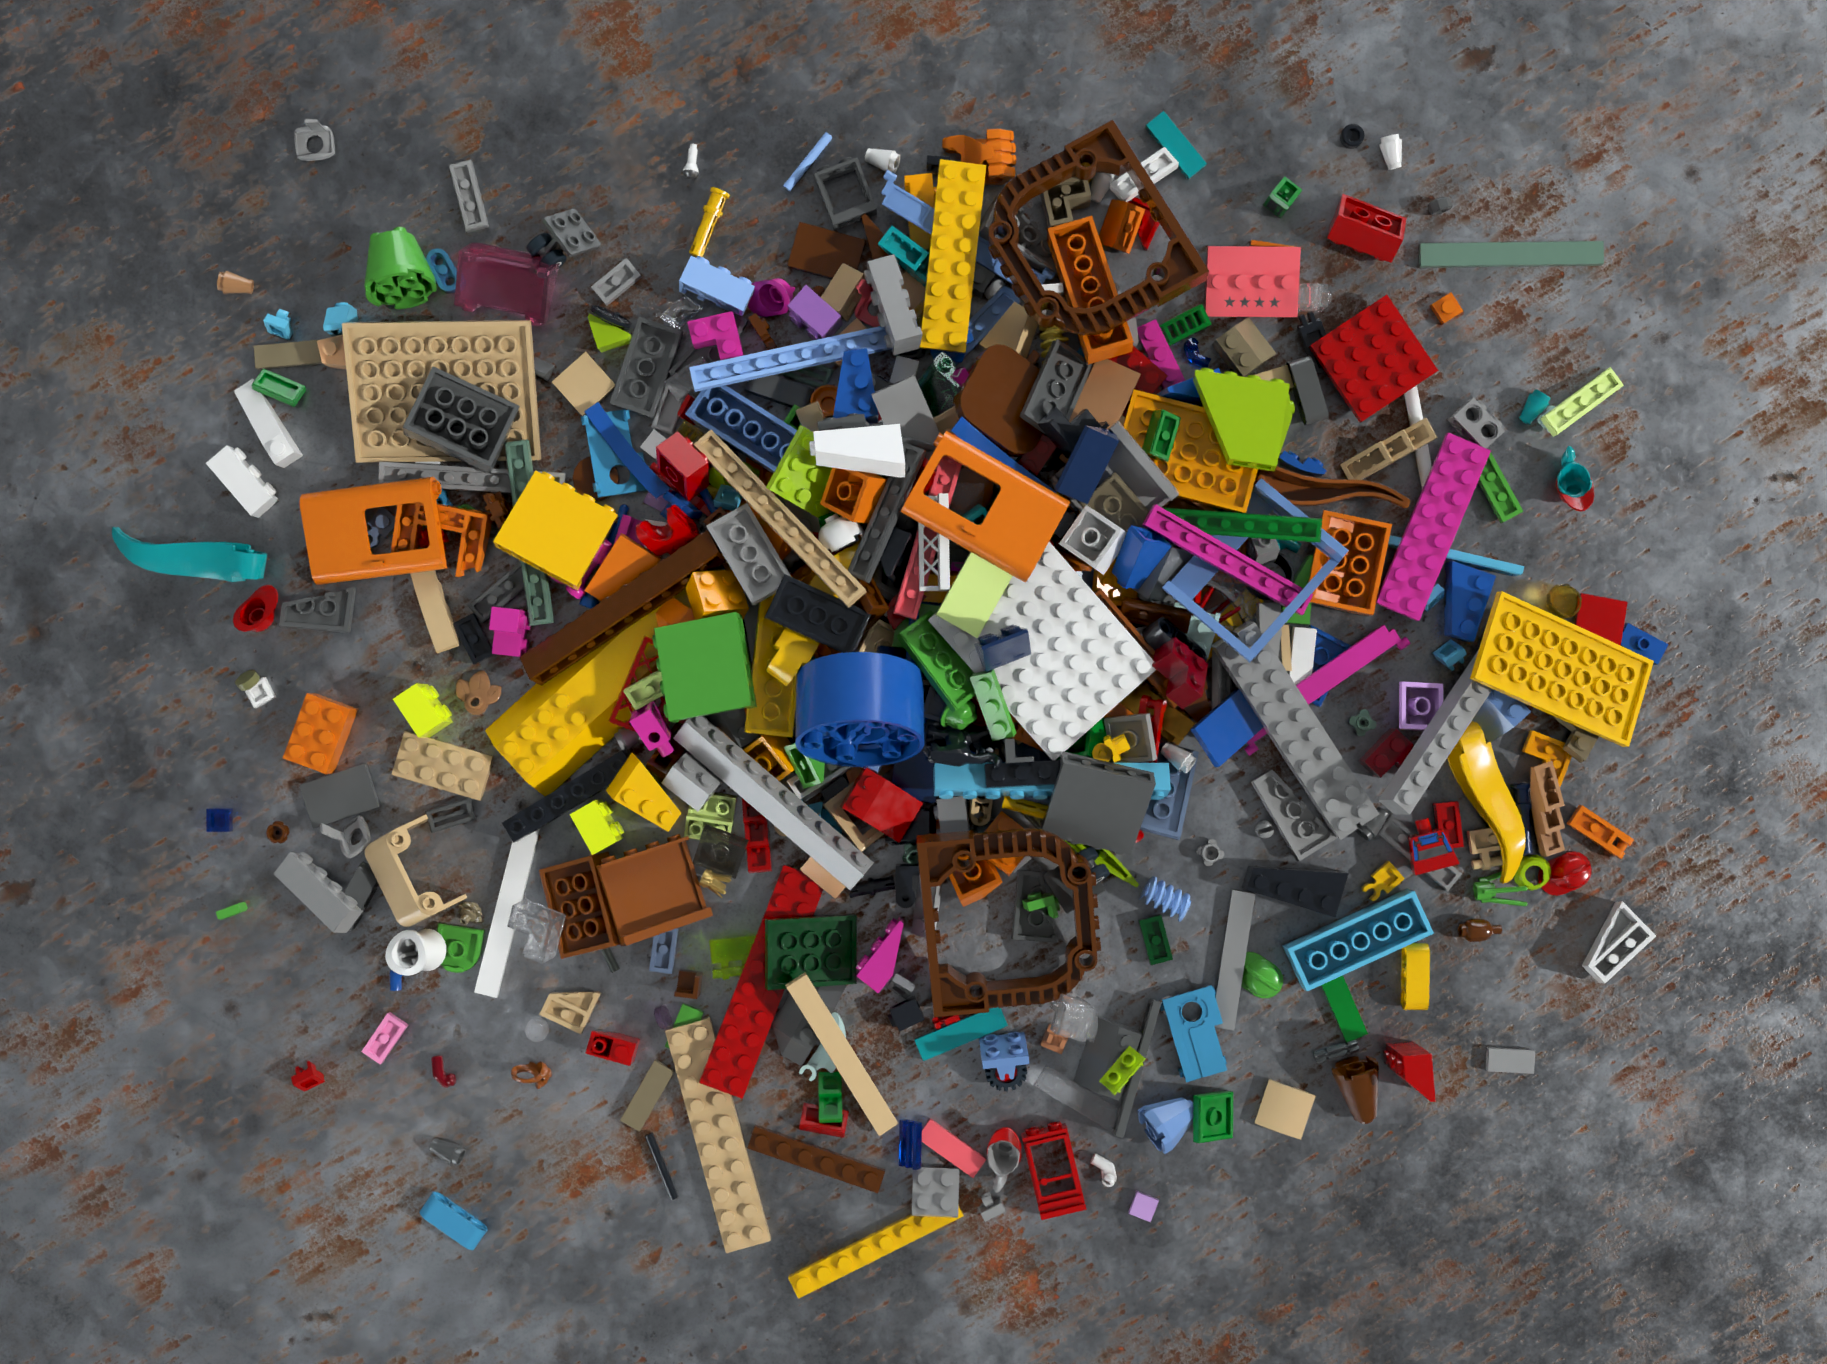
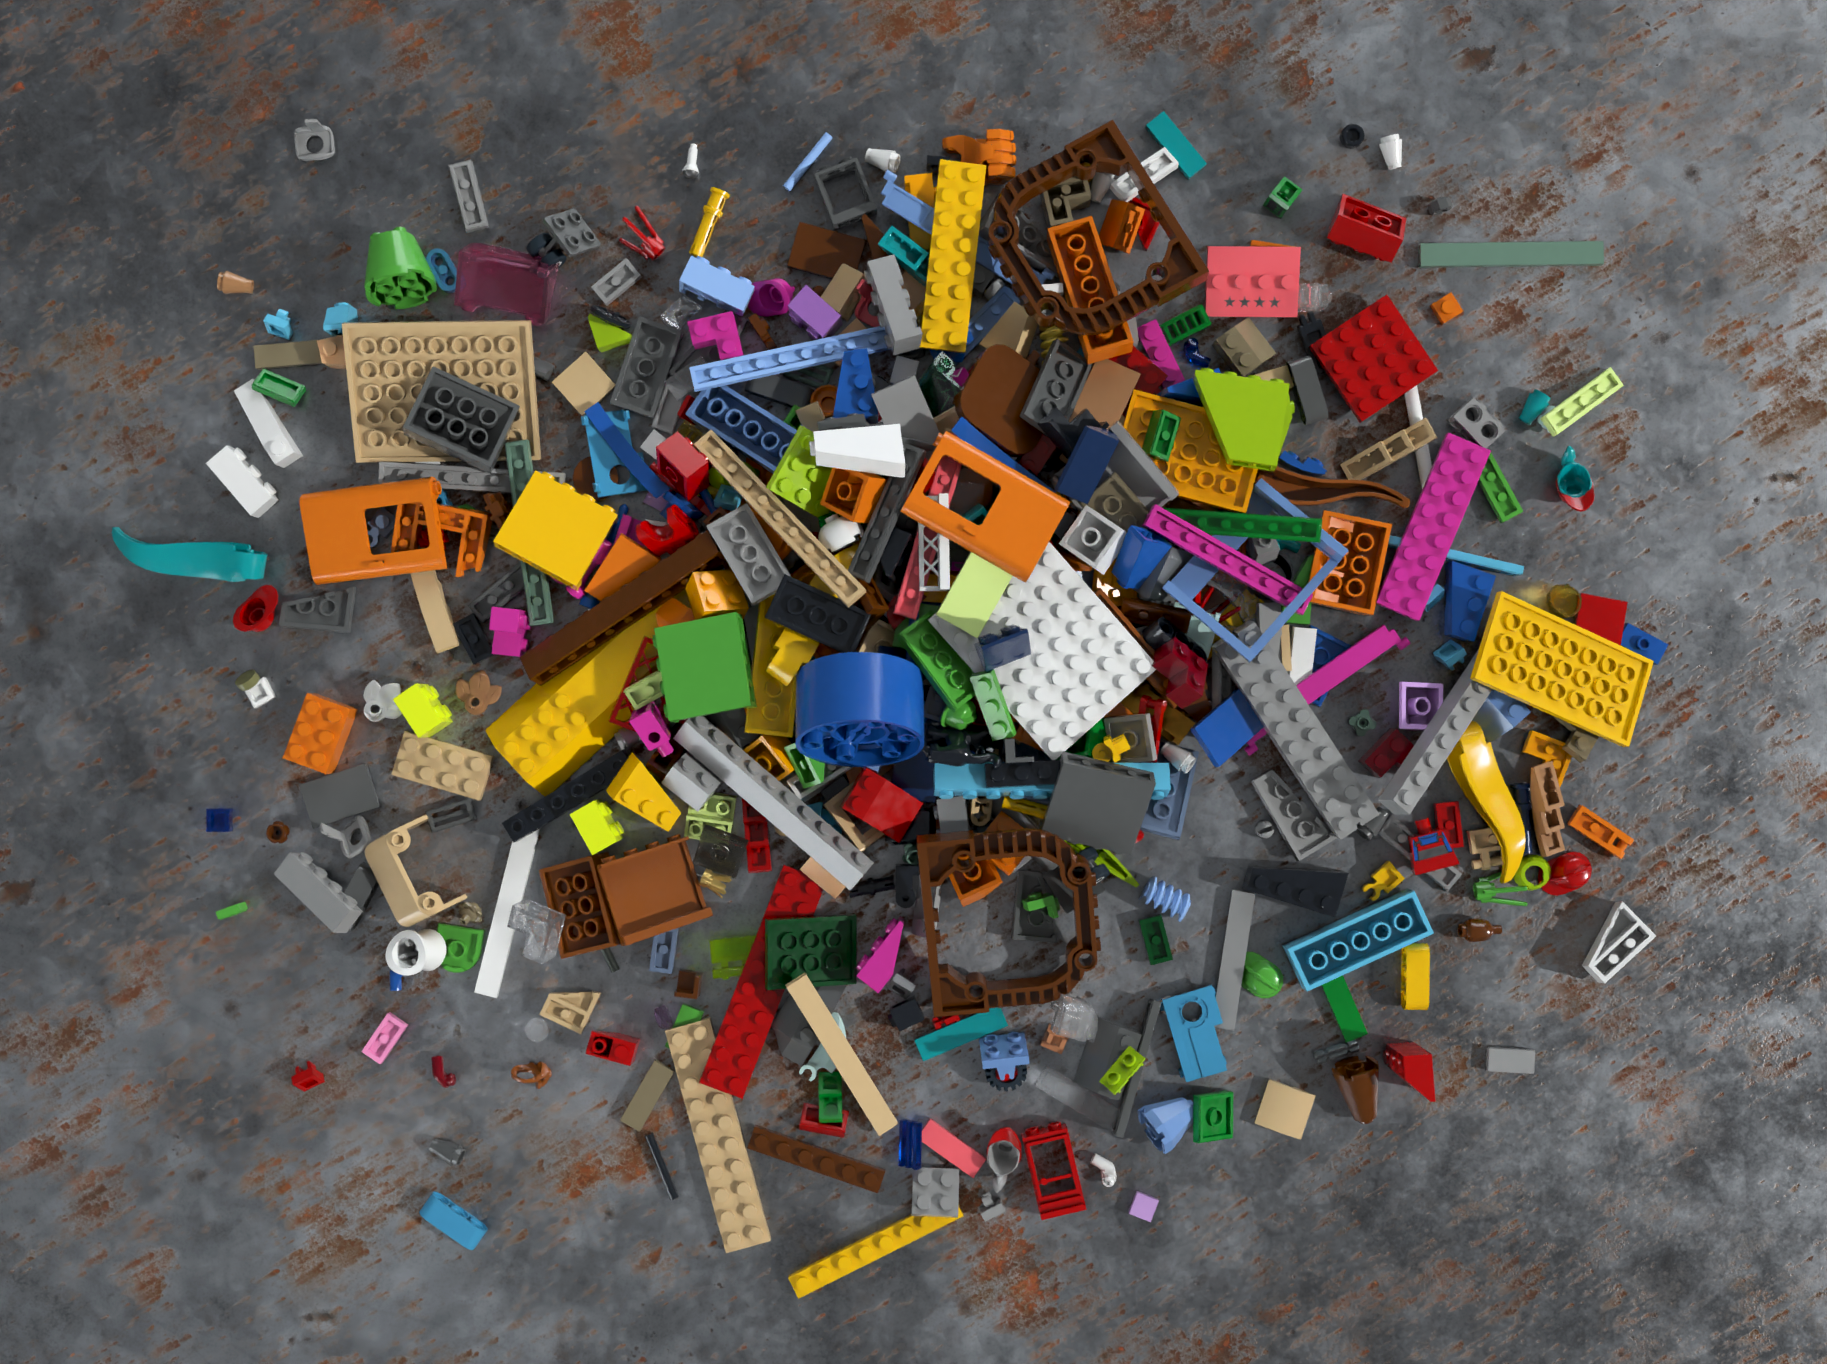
light grey plate [1196,839,1224,866] -> none
none -> white plate [363,680,402,722]
none -> red plant [619,206,665,261]

